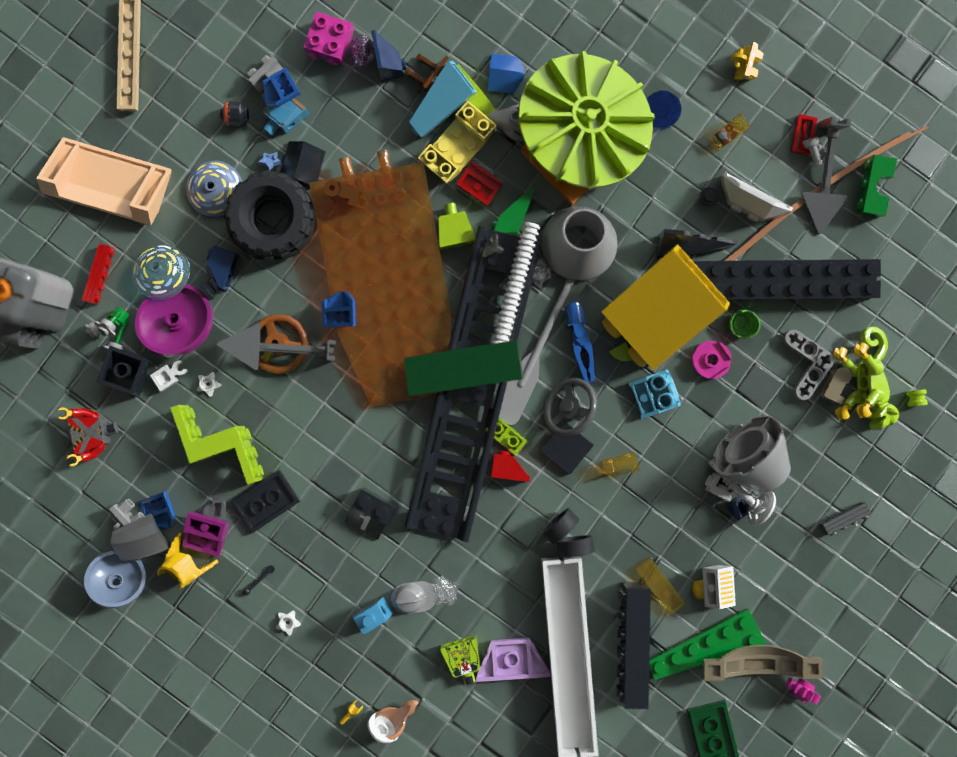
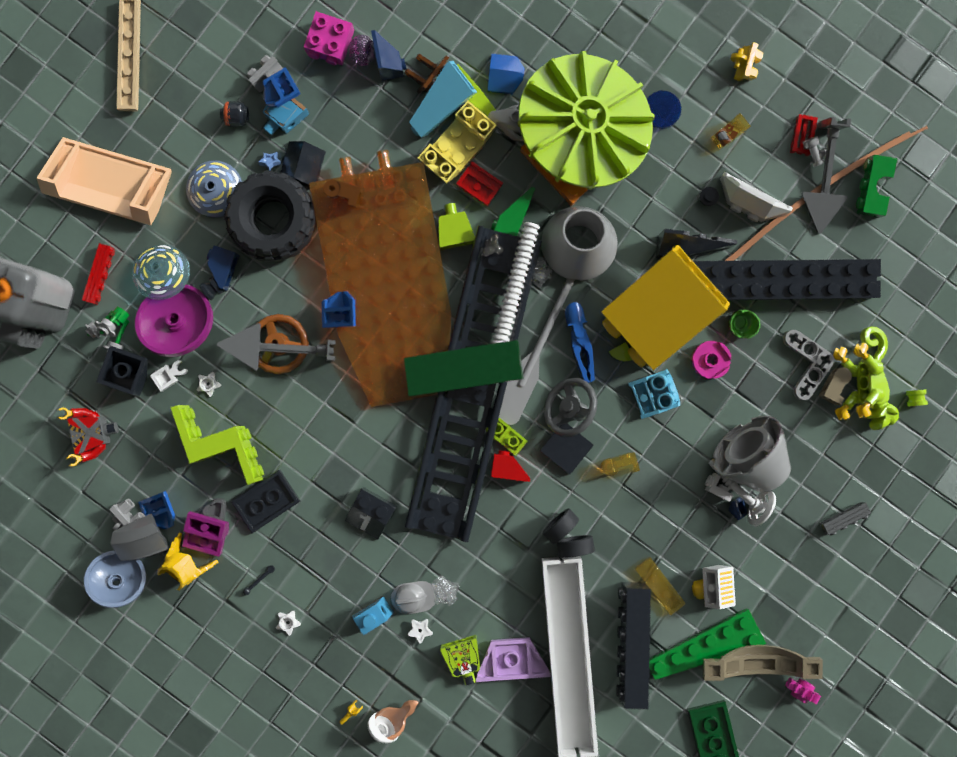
none -> white plate [408,619,433,644]

